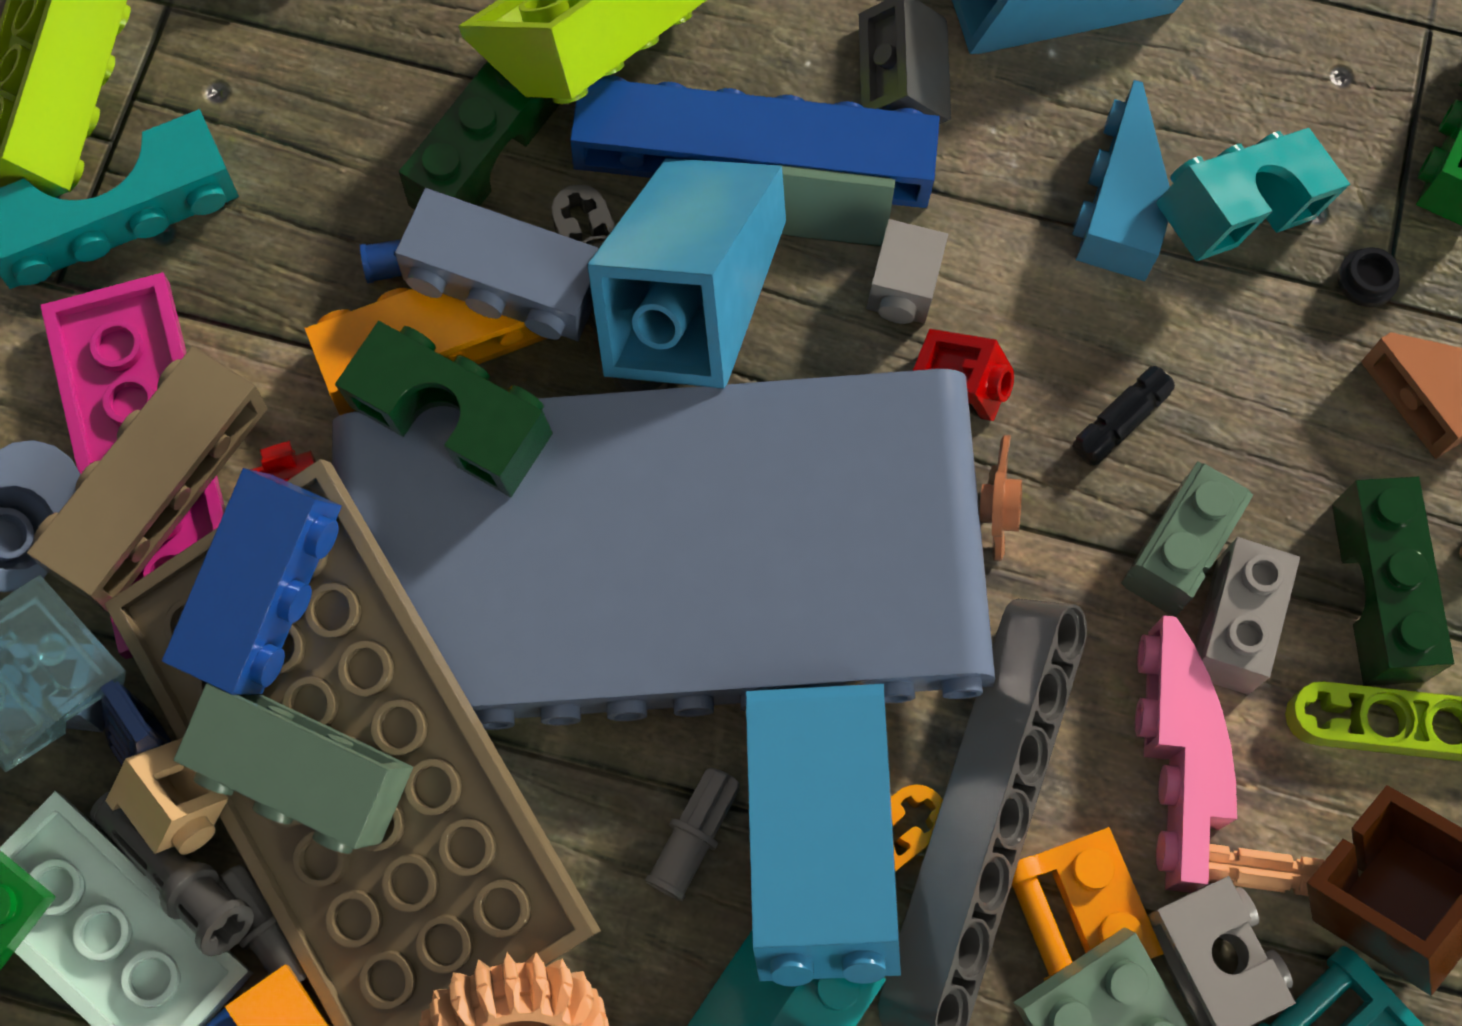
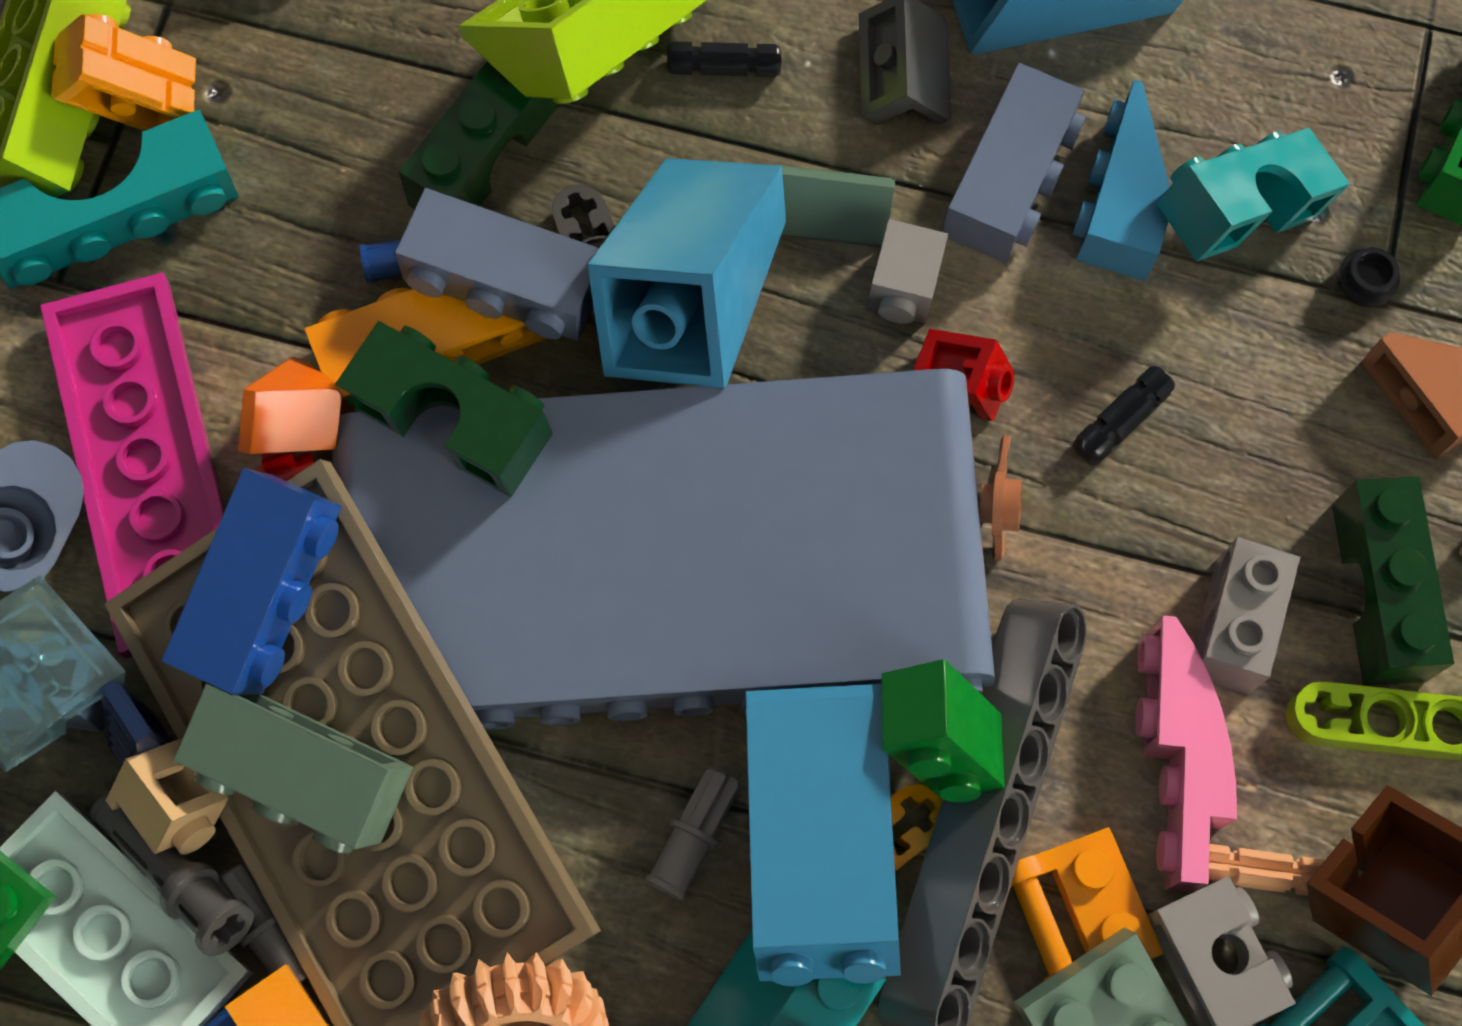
dark tan brick [27,345,268,613] -> none
blue brick [570,75,940,208] -> none
sand green brick [1121,461,1254,617] -> none
none -> light orange brick [51,14,196,131]
none -> orange slope [238,357,342,454]
none -> black axle [667,41,782,77]
none -> green brick [881,659,1005,802]
none -> sand blue brick [942,62,1086,263]

